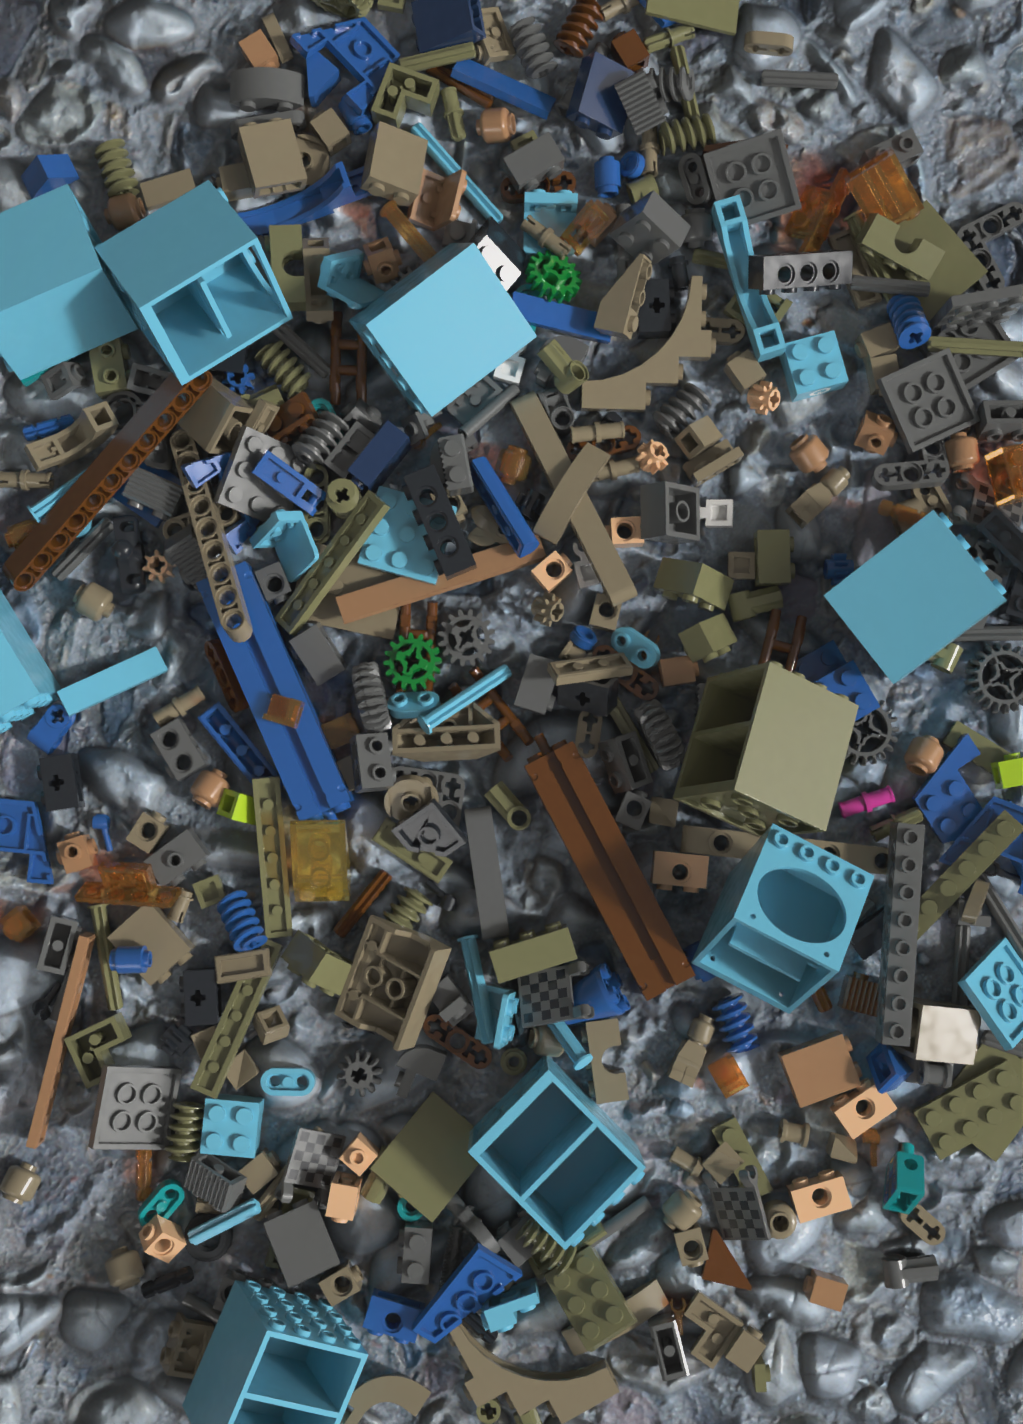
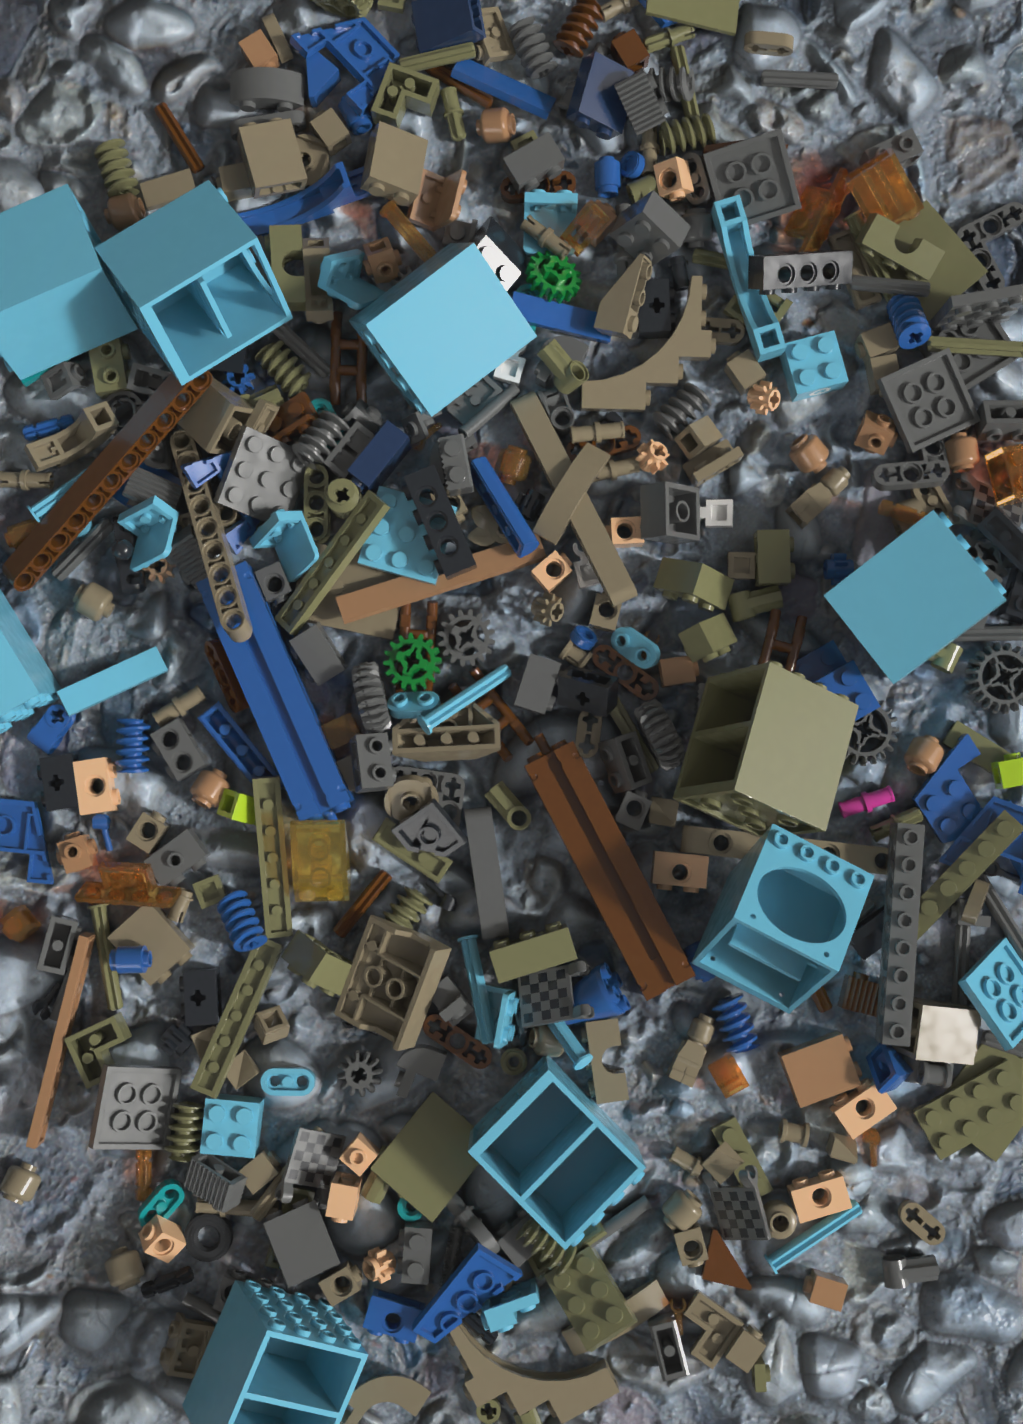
blue slope [21,154,80,199] -> none
medium azure axle [187,1198,261,1245] -> none
dark tan tile [214,948,272,984] -> none
blue plate [251,450,326,517] -> none
clear orange panel [262,694,305,729] -> none
medium azure axle [410,122,503,224] -> none
dark tan tile [547,652,633,686] -> none
teal torso [882,1142,925,1215] -> none
none -> light nougat brick [73,757,121,815]
none -> blue piece [114,719,151,773]
none -> medium azure bracket [117,495,179,572]
none -> reddish brown axle [154,102,204,174]
none -> light nougat gear [362,1246,396,1284]
none -> light nougat brick [653,156,694,202]
none -> medium azure axle [764,1200,863,1274]

